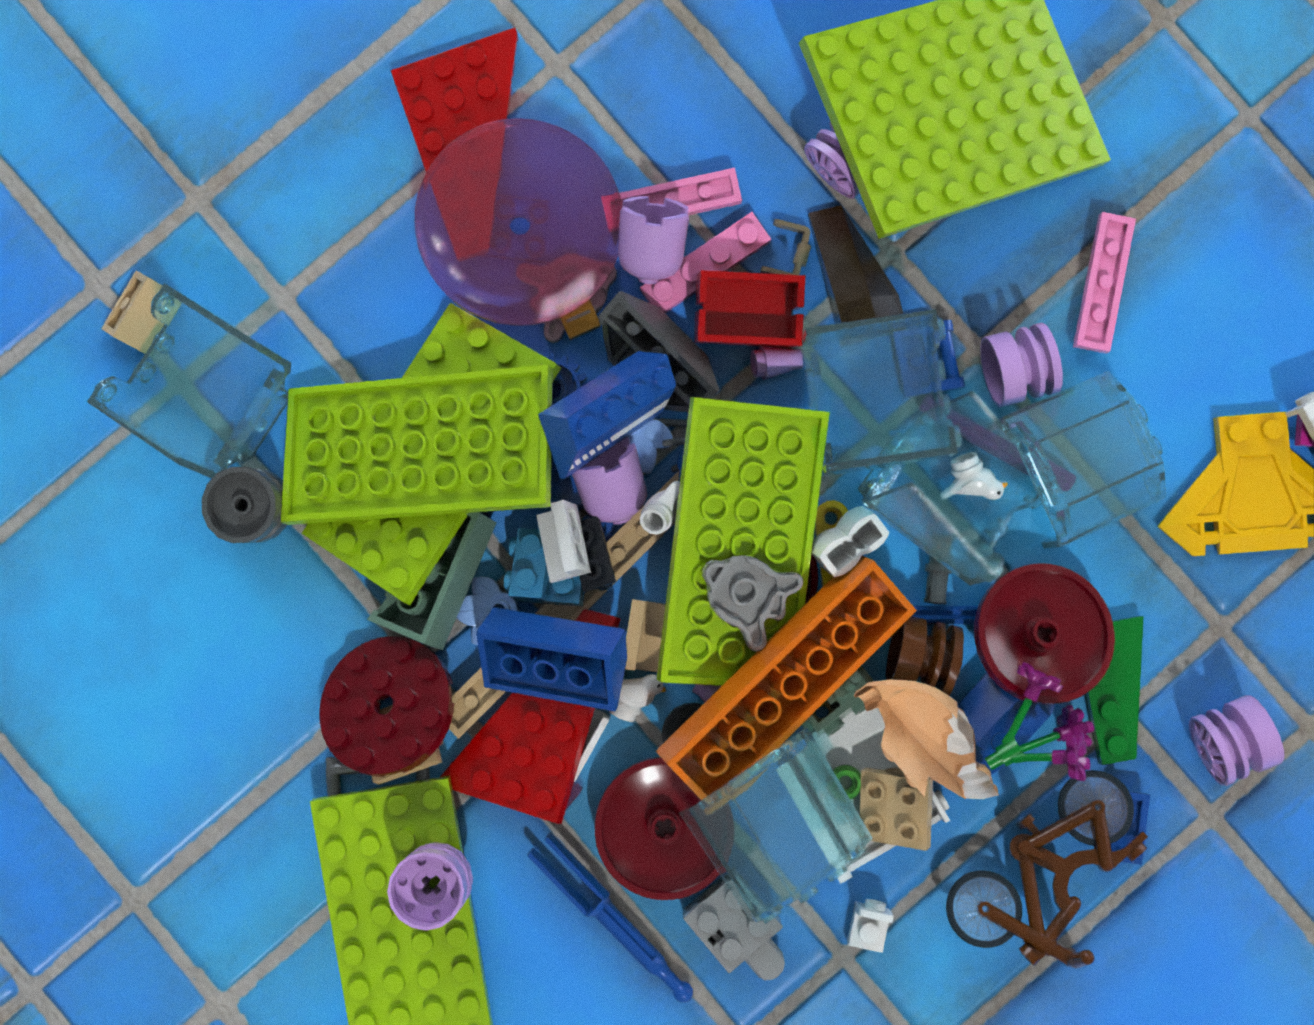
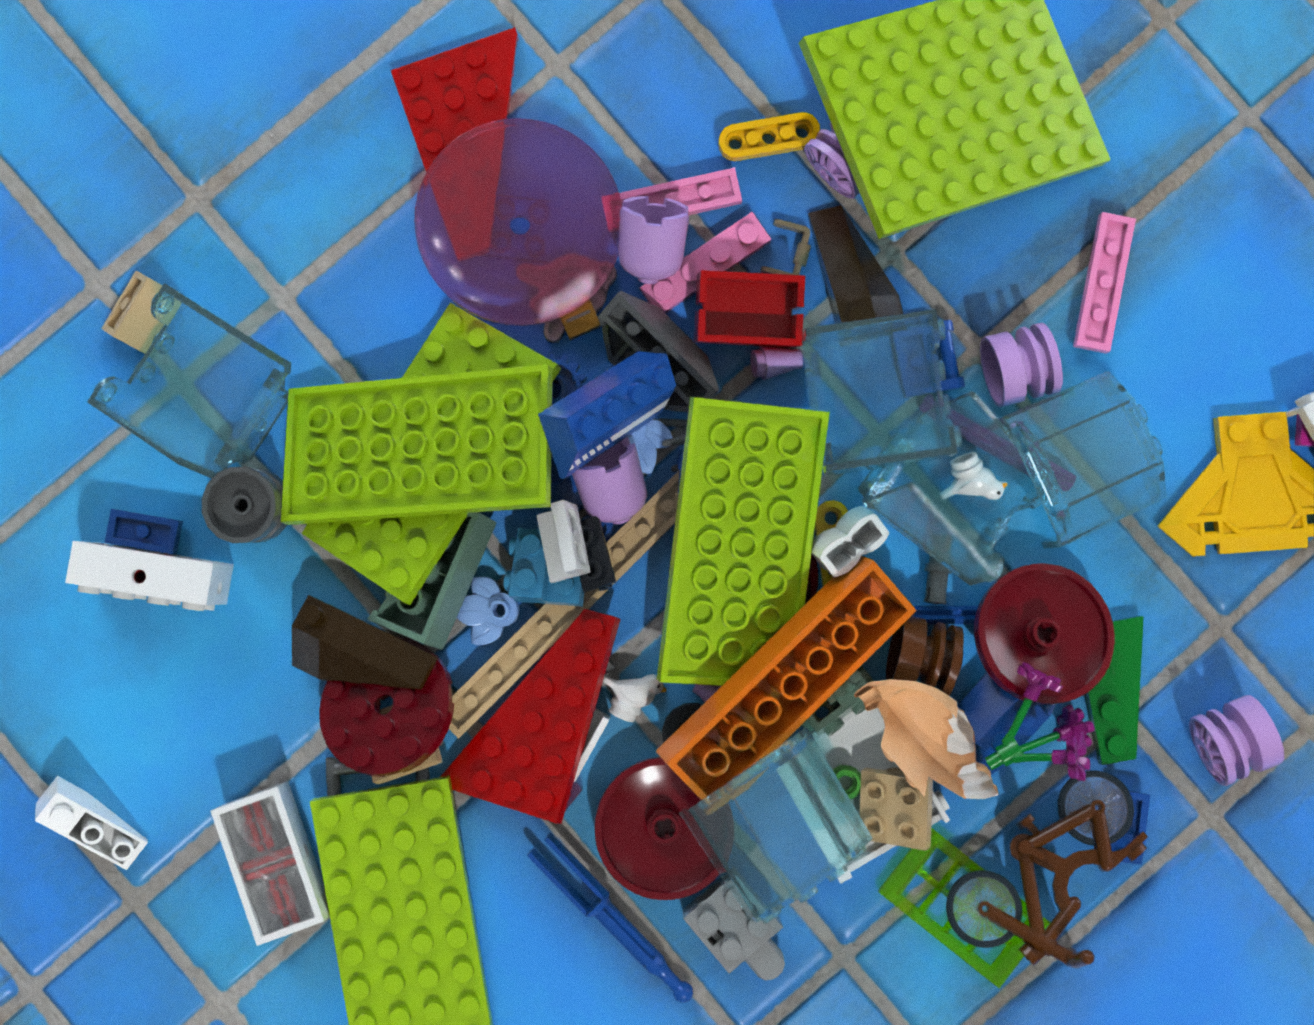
lavender wheel [387,842,473,931] -> none
blue slope [476,607,627,712] -> none
tan panel [625,599,665,672] -> none
white animal [640,481,680,535] -> none
light grey tile [702,555,803,651] -> none
white bracket [847,899,894,953] -> none
none -> white slope [35,776,148,870]
none -> white brick [65,541,234,611]
none -> blue plate [104,509,183,555]
none -> brick [210,781,330,946]
none -> dark brown wedge [292,595,438,690]
none -> yellow plate [718,112,820,161]
none -> clear neon green piece [878,828,1050,989]

